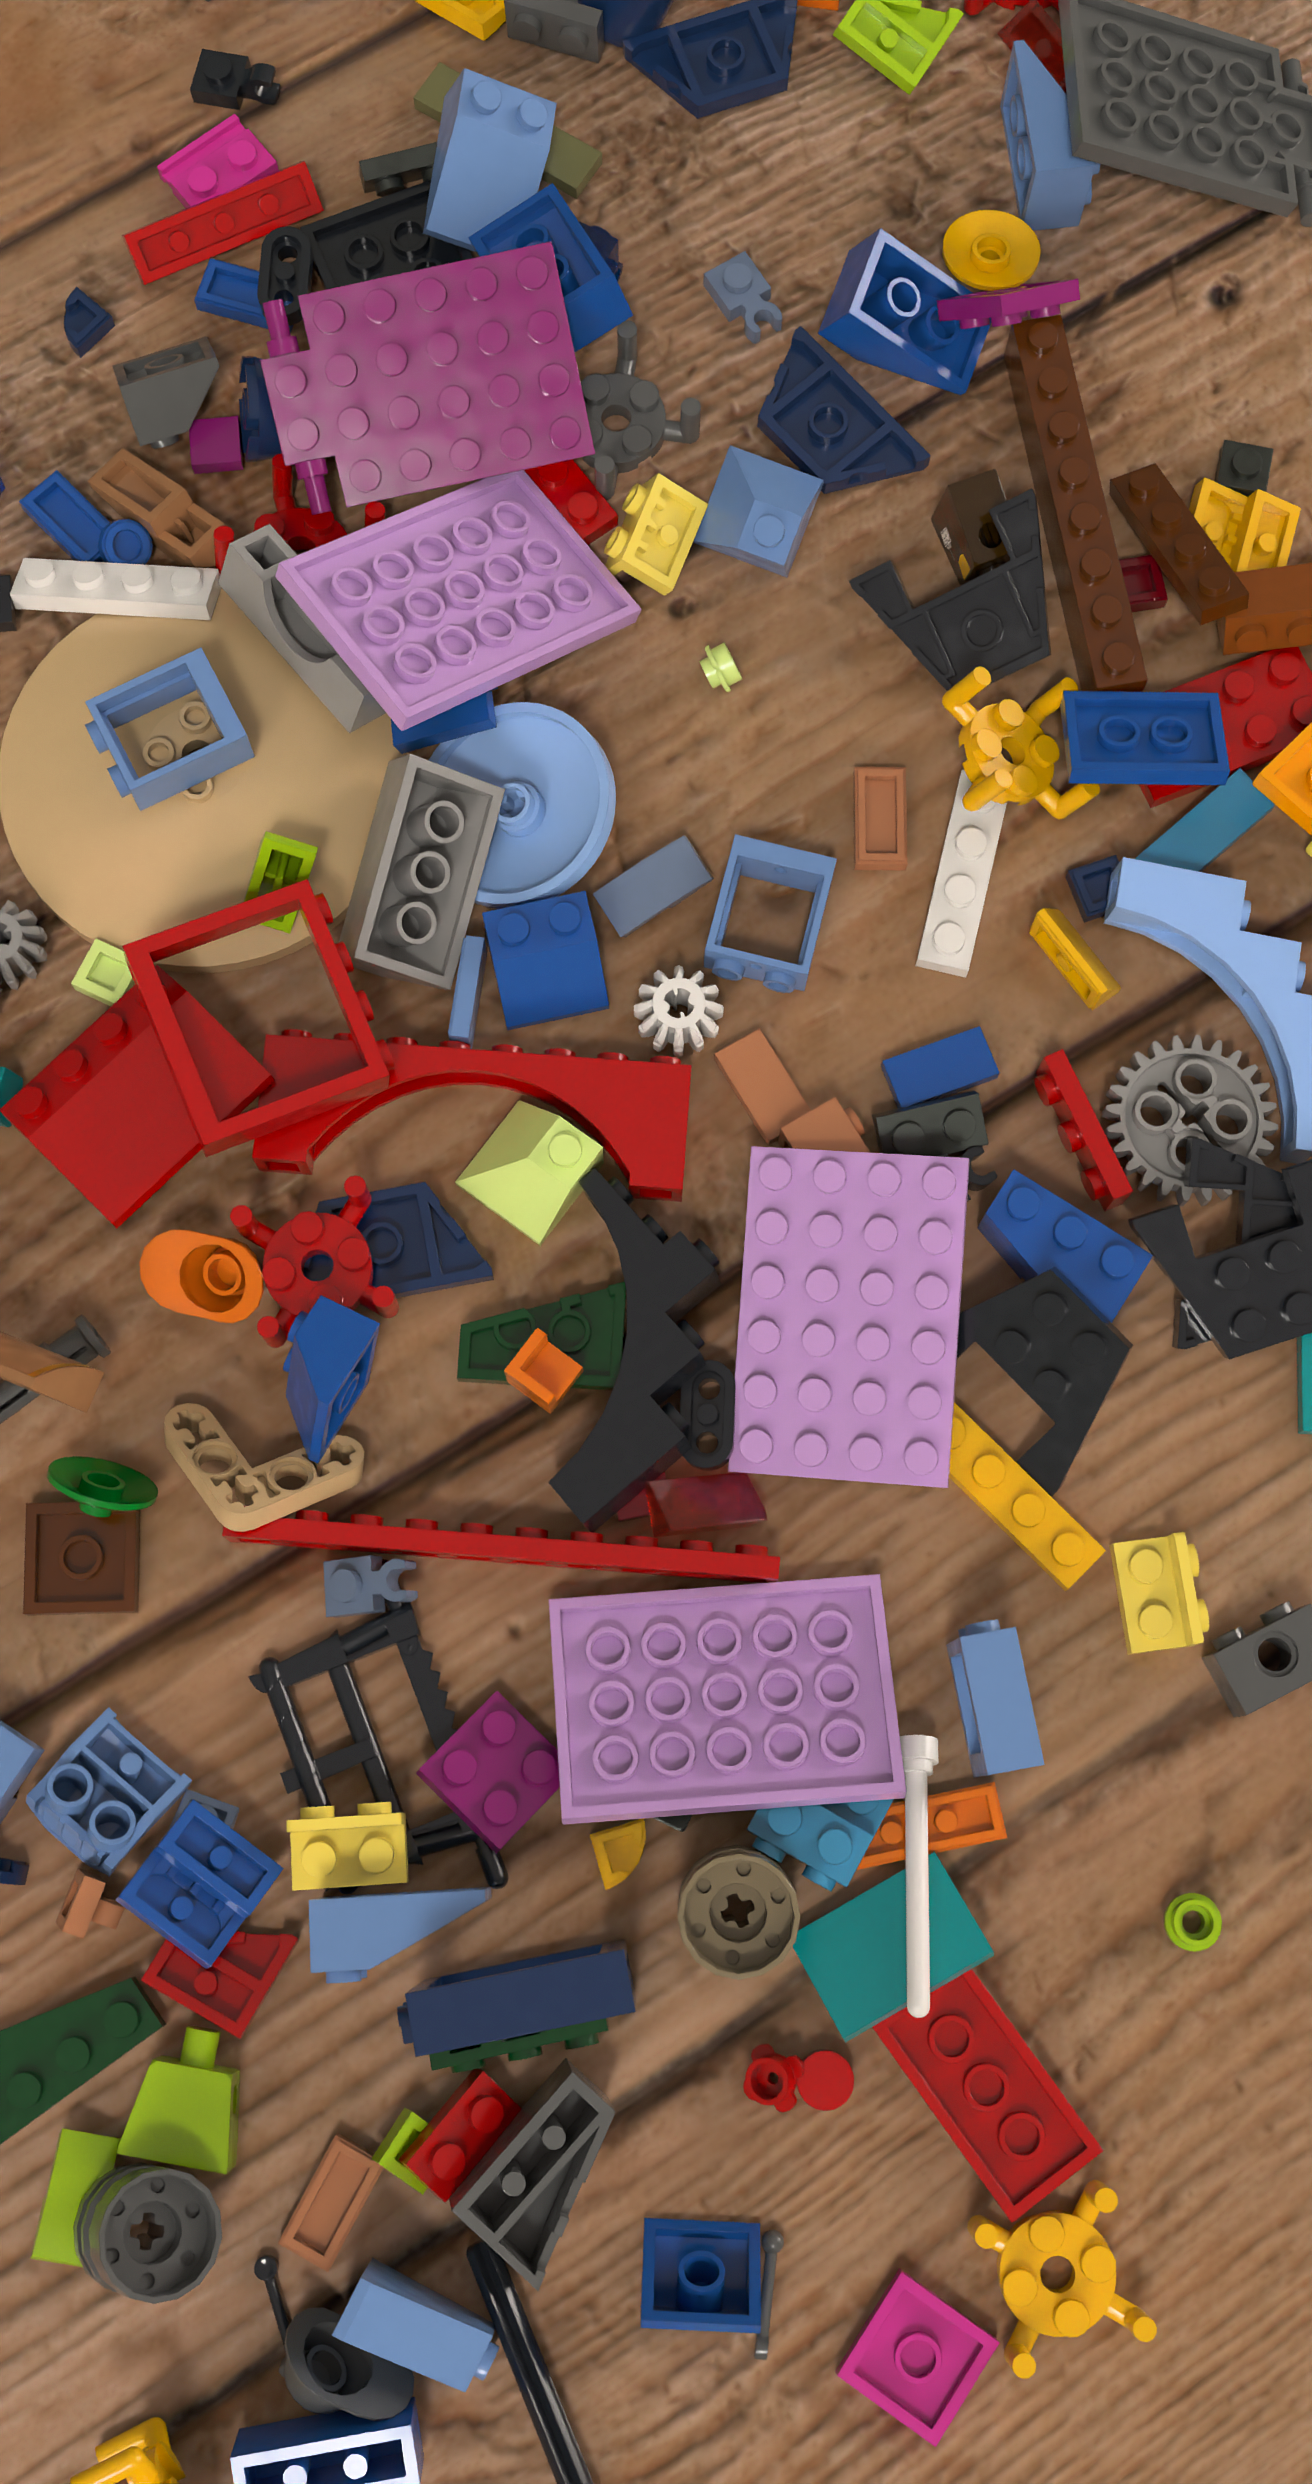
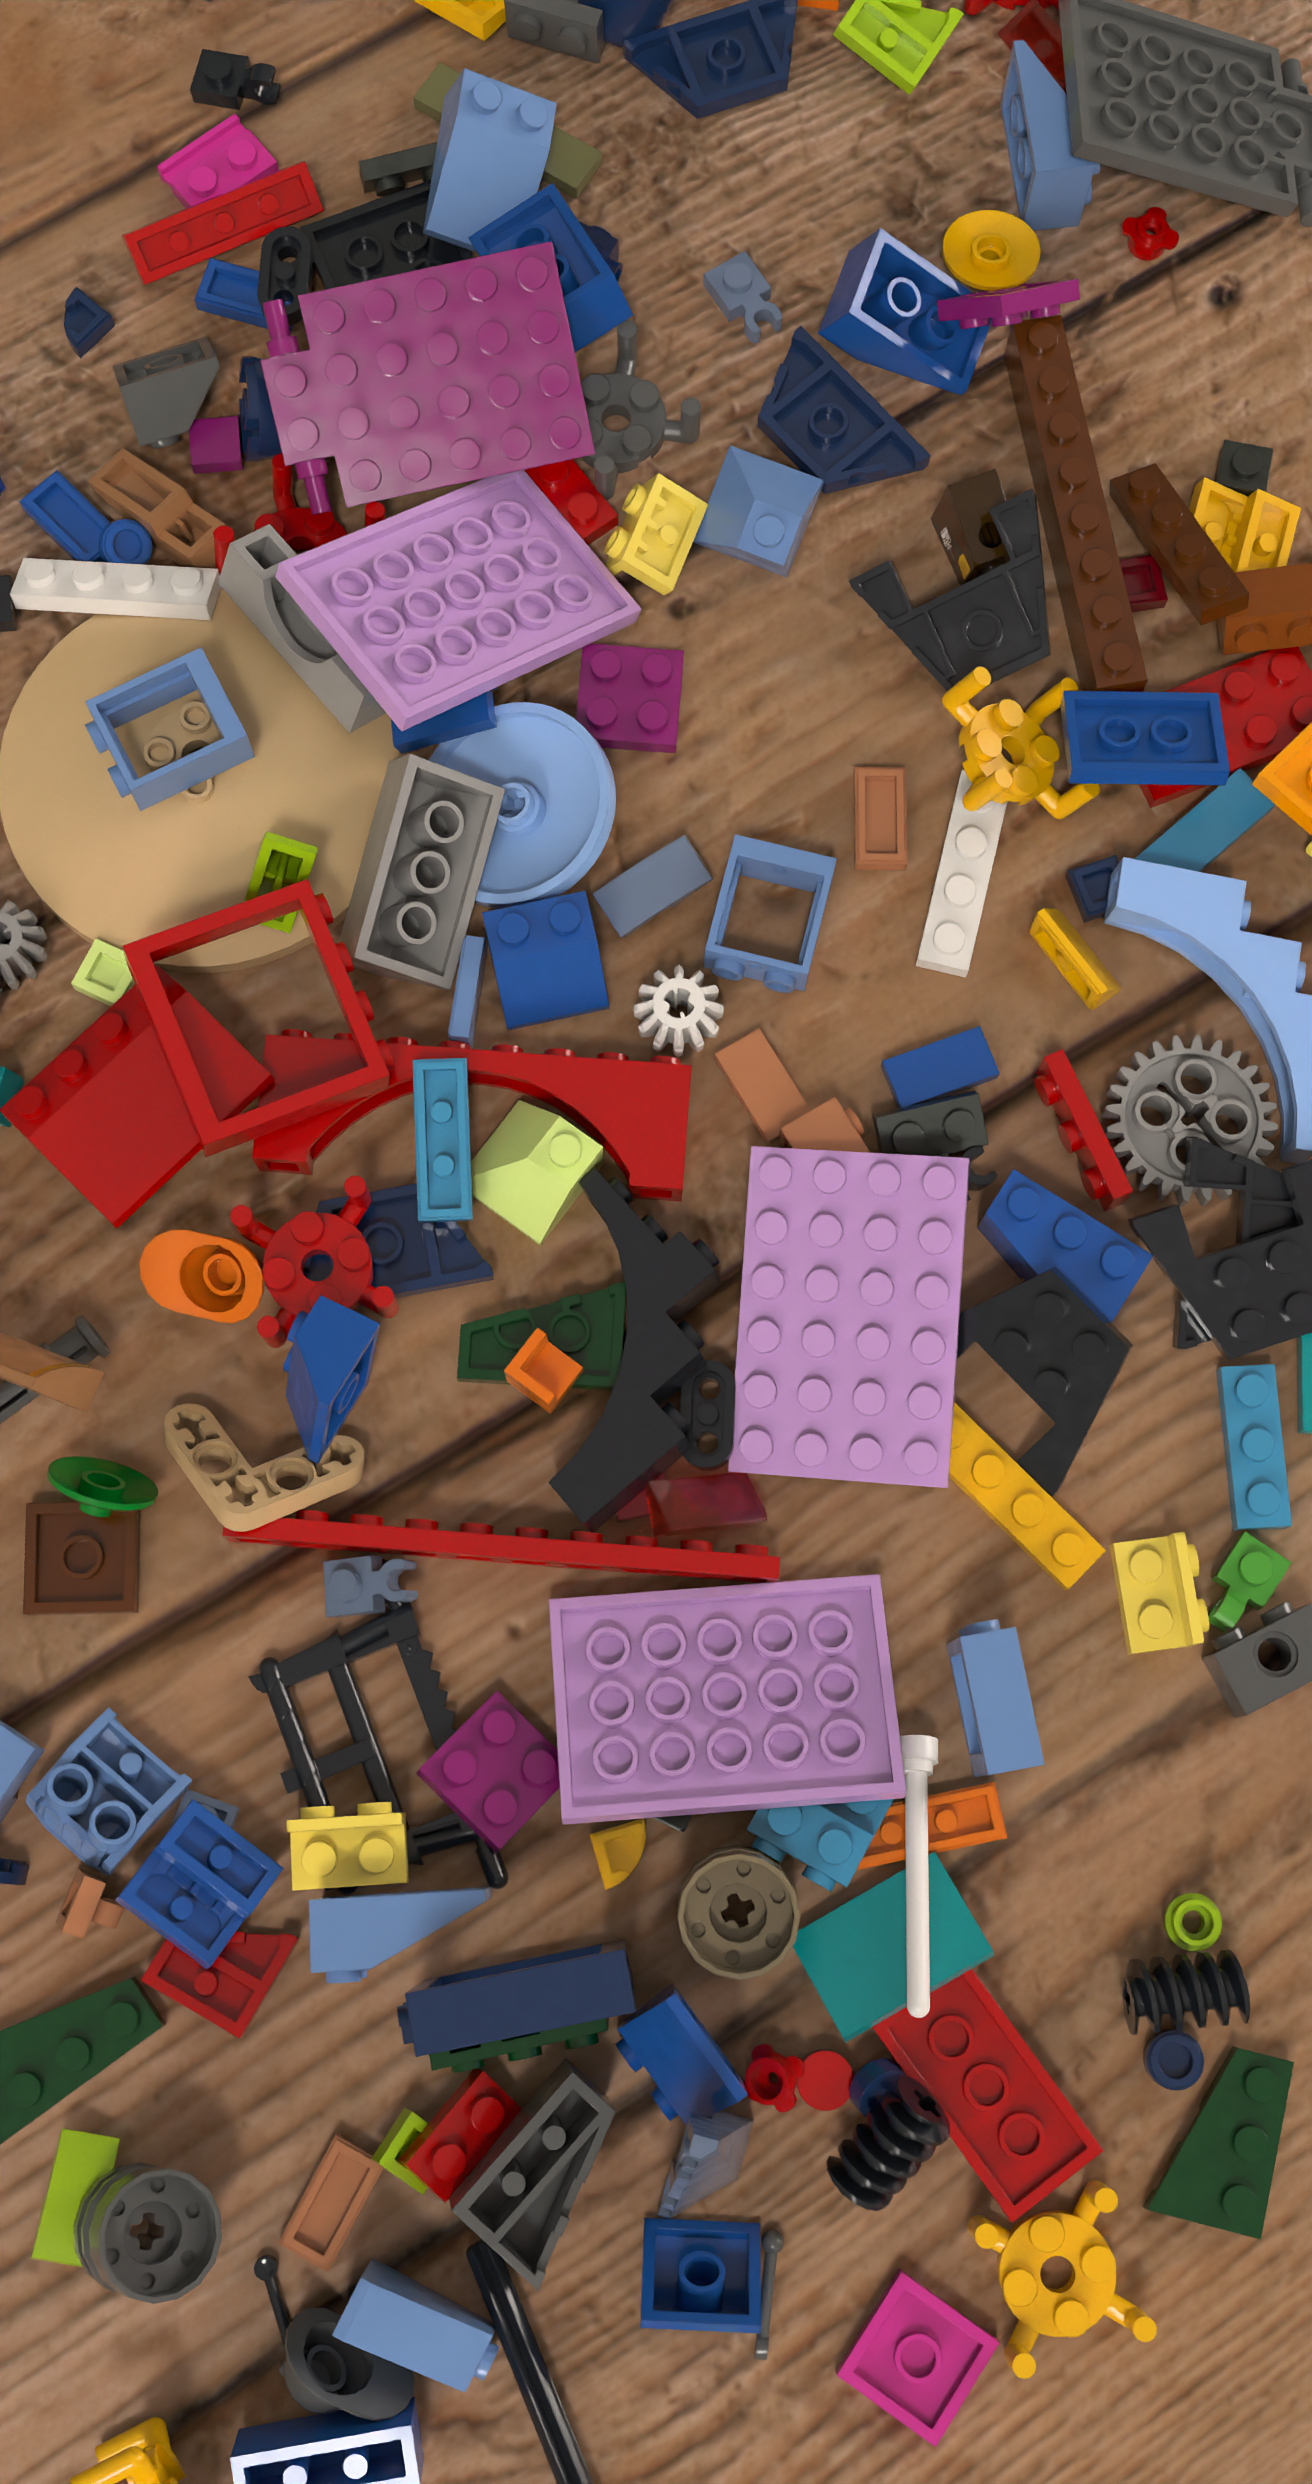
lime torso [117,2026,240,2174] -> none
yellowish green plate [699,642,742,692] -> none
none -> dark azure tile [412,1058,473,1223]
none -> magenta plate [576,644,684,753]
none -> blue slope [615,1983,748,2125]
none -> sand blue wedge [657,2111,753,2219]
none -> black piece [826,2075,950,2211]
none -> dark blue tile [849,2058,905,2117]
none -> red plate [1121,207,1179,261]
none -> black piece [1122,1950,1250,2035]
none -> dark green wing [1142,2046,1294,2240]
none -> dark blue tile [1143,2029,1204,2090]
none -> bright green plate [1208,1531,1292,1633]
none -> dark azure plate [1216,1364,1292,1531]

